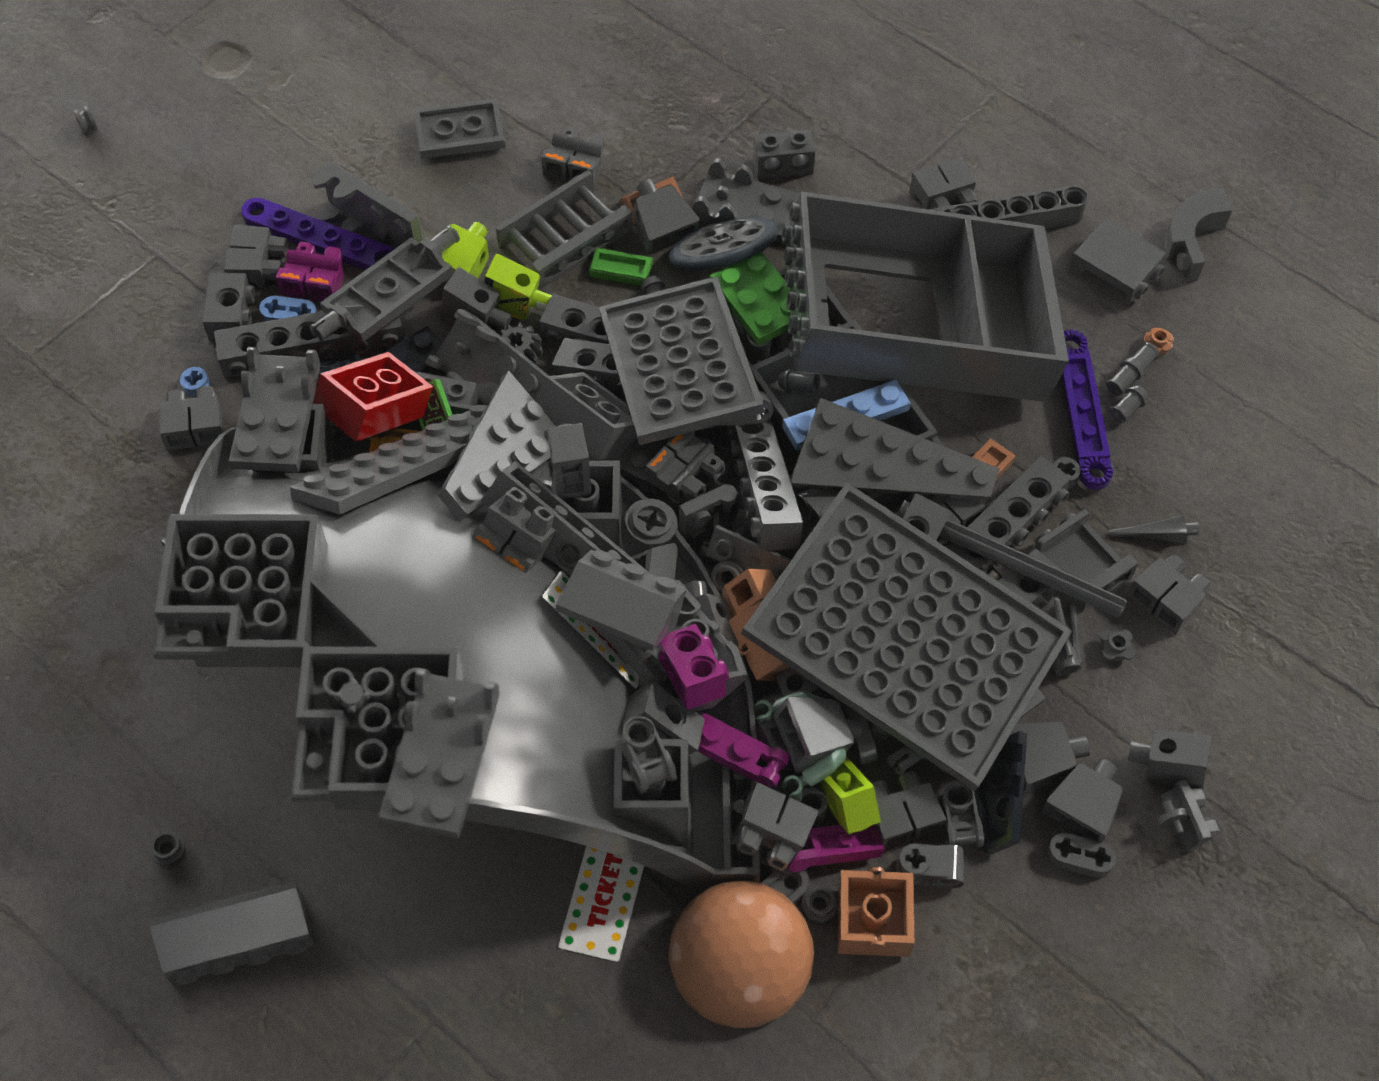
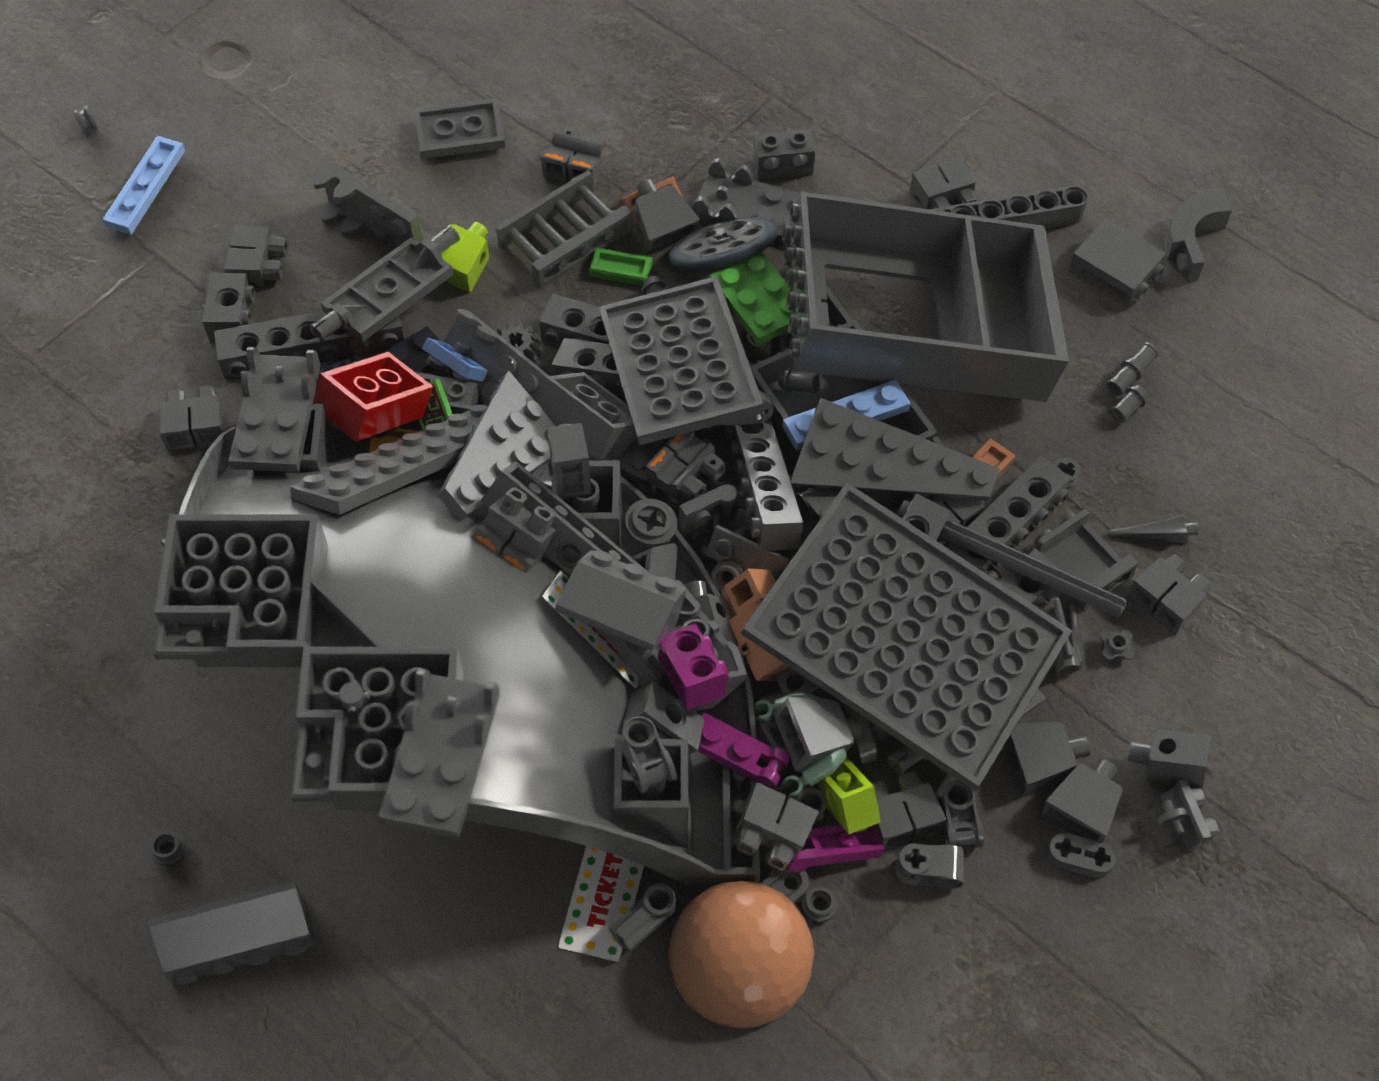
medium blue bush [180,367,211,397] -> none
dark purple plate [241,198,394,270] -> none
medium blue beam [259,296,317,322] -> none
magenta hips [276,242,344,302] -> none
dark grey torso [441,267,512,331] -> none
lime torso [484,253,552,320] -> none
nougat brick [838,867,914,957] -> none
black wing [974,731,1027,854] -> none
dark purple plate [1061,329,1113,490] -> none
nougat plate [1144,328,1174,356] -> none
none -> light blue plate [102,136,185,235]
none -> medium blue plate [422,338,488,382]
none -> dark grey piece [609,883,676,953]

